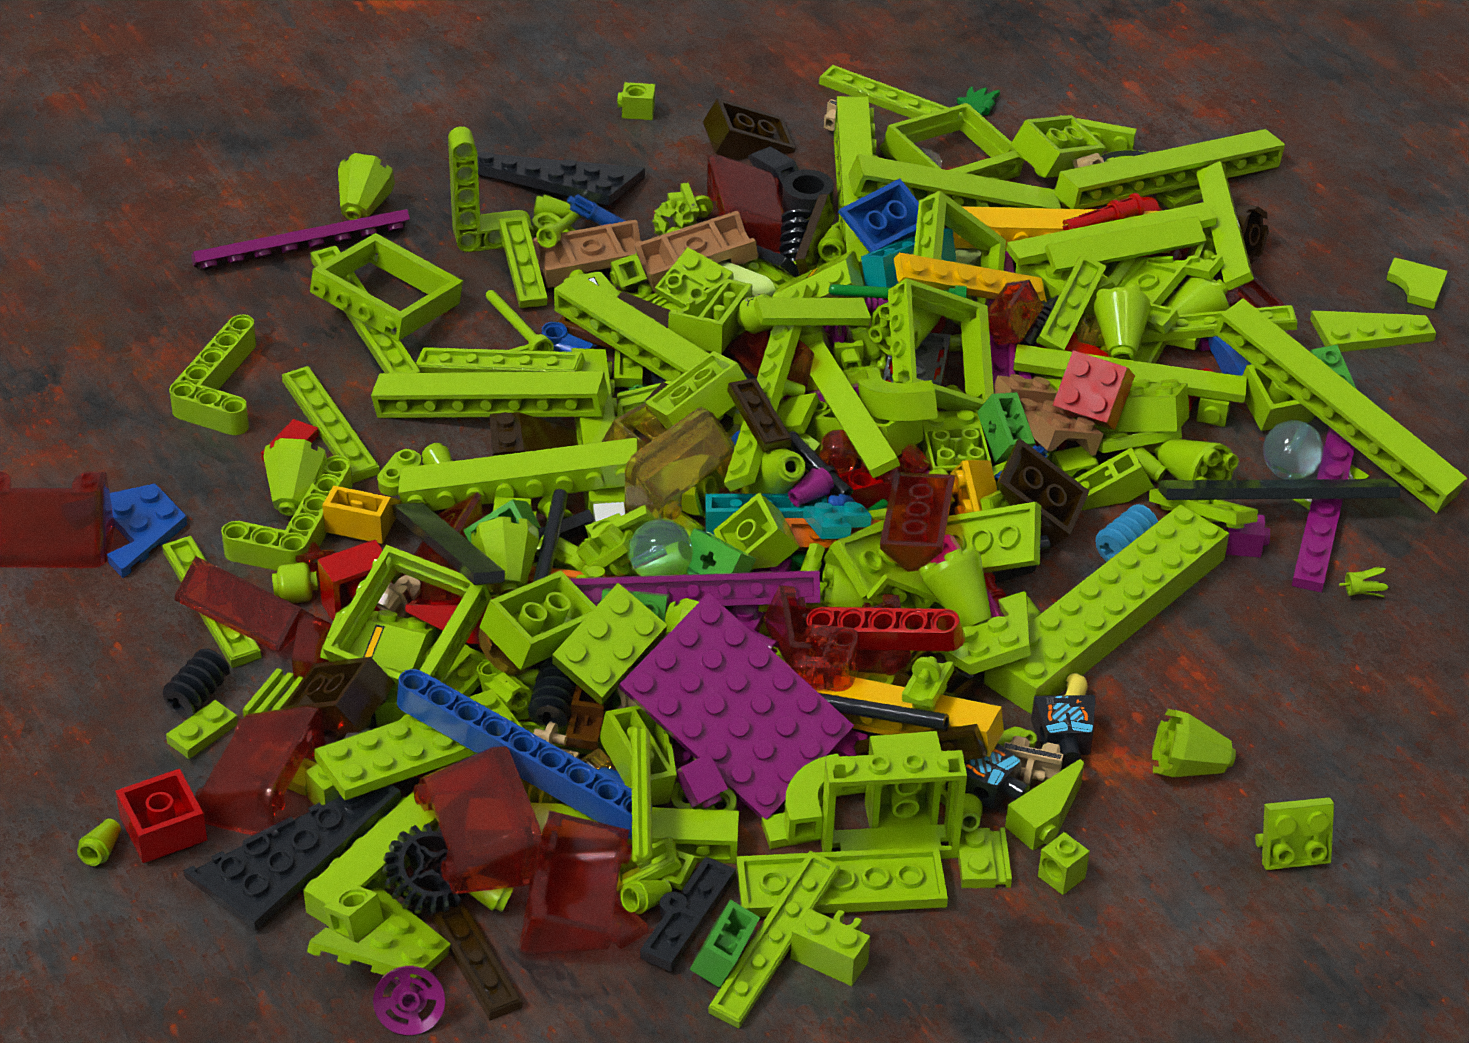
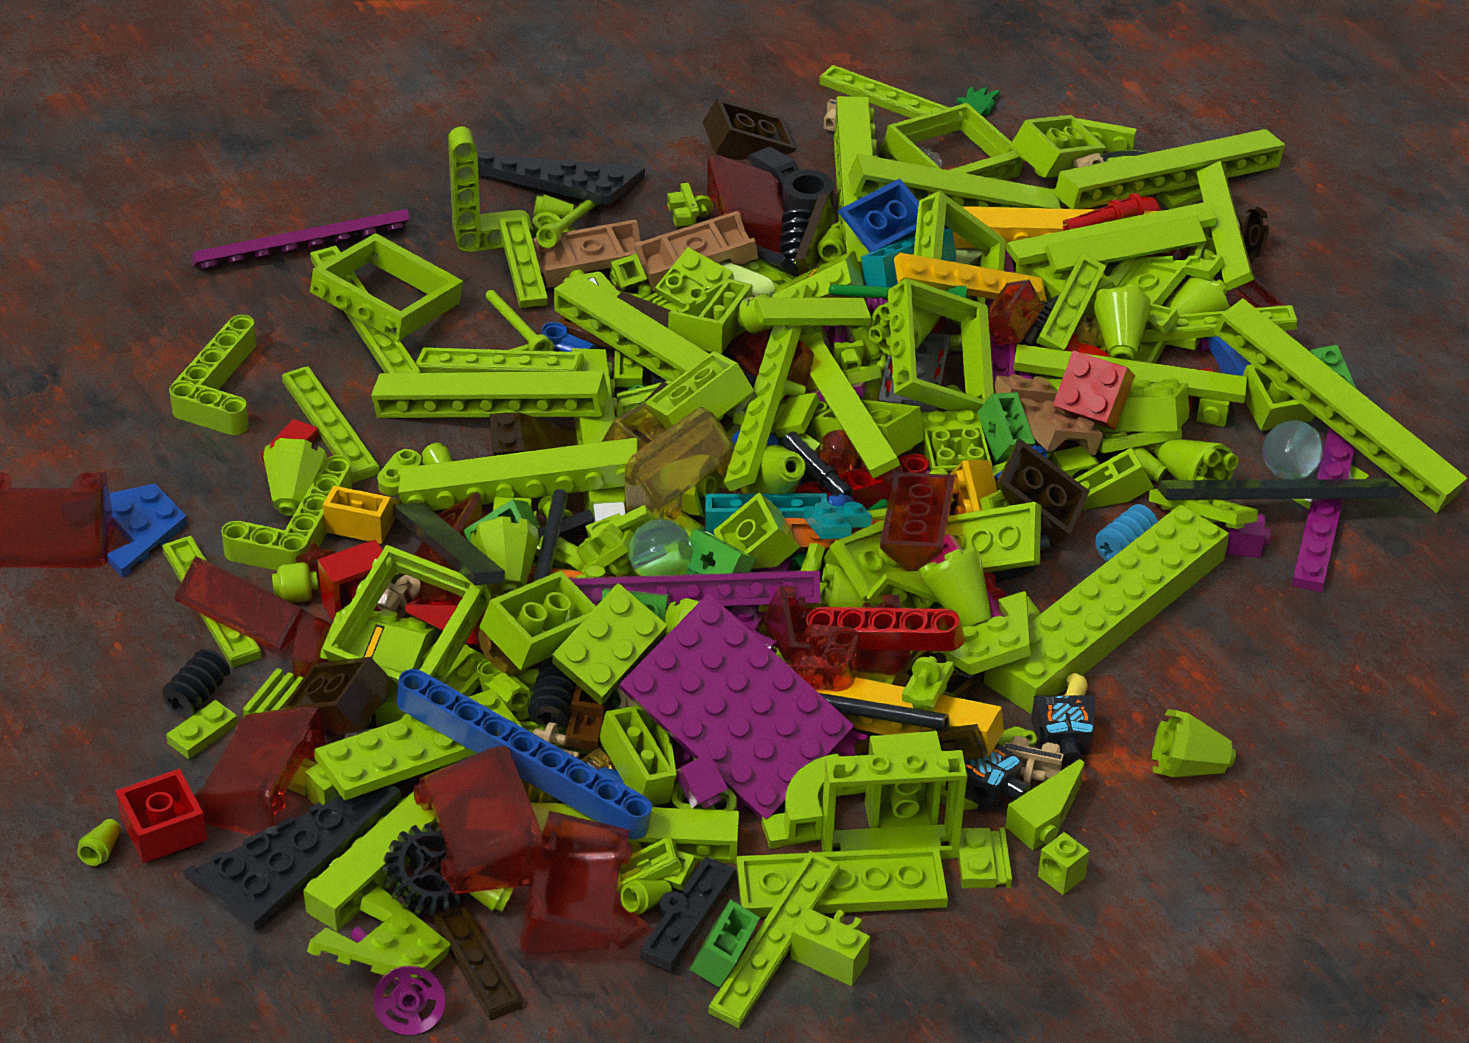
lime brick [324,883,384,943] -> none
lime cone [338,153,395,220] -> none
blue piece [567,194,626,226] -> none
lime brick [617,82,655,120] -> none
lime axle [631,727,652,865] -> none
lime gear [652,200,694,236] -> none
dark brown tile [727,378,792,452] -> none
magenta cone [788,467,834,507] -> none
lime arch [857,367,938,421] -> none
clear red tile [899,444,930,476] -> none
lime cone [961,793,983,832] -> none
lime plate [1255,797,1334,870] -> none
lime wing [1310,311,1436,352] -> none
lime piece [1339,566,1388,598] -> none
lime tile [1387,257,1448,309] -> none

